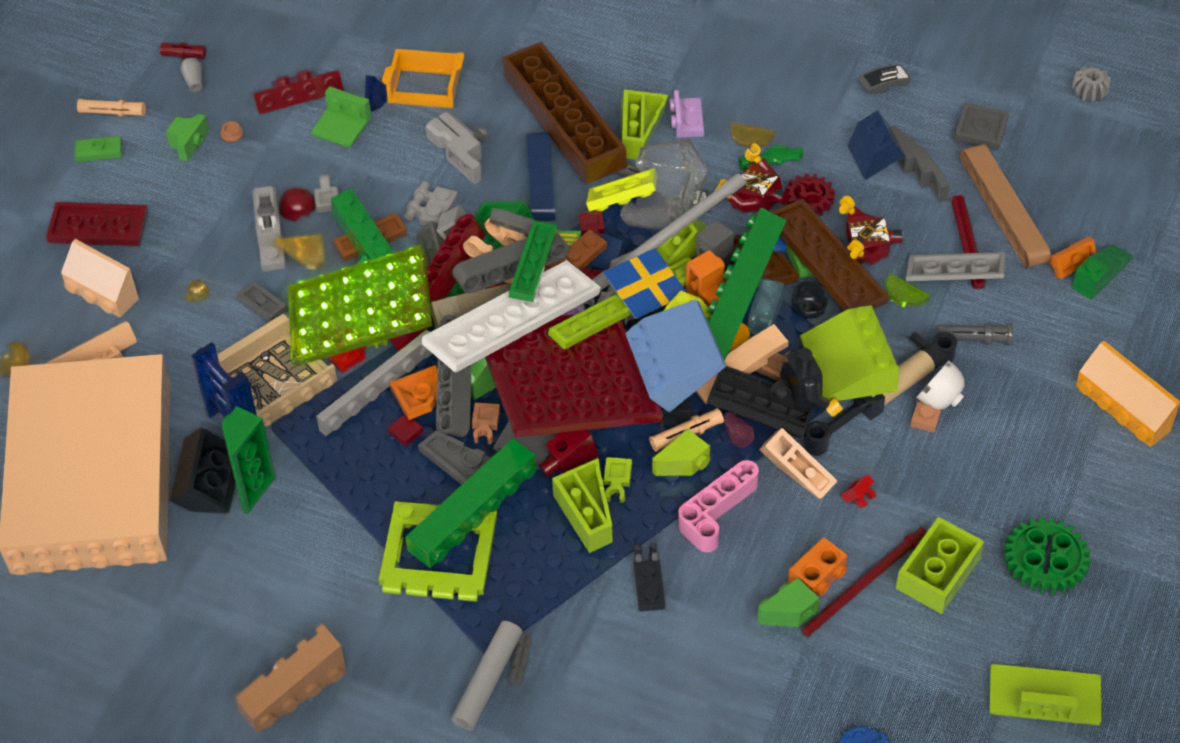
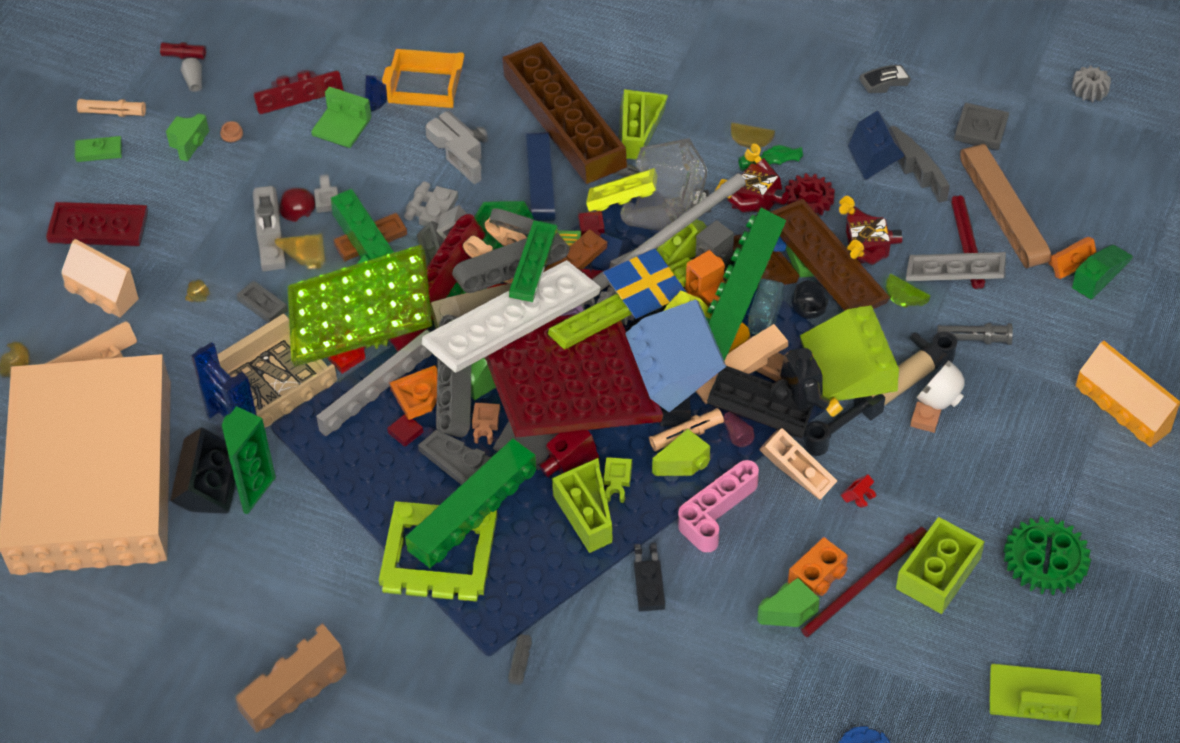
light grey piece [451,621,523,731] -> none
lavender bracket [670,90,704,138] -> none

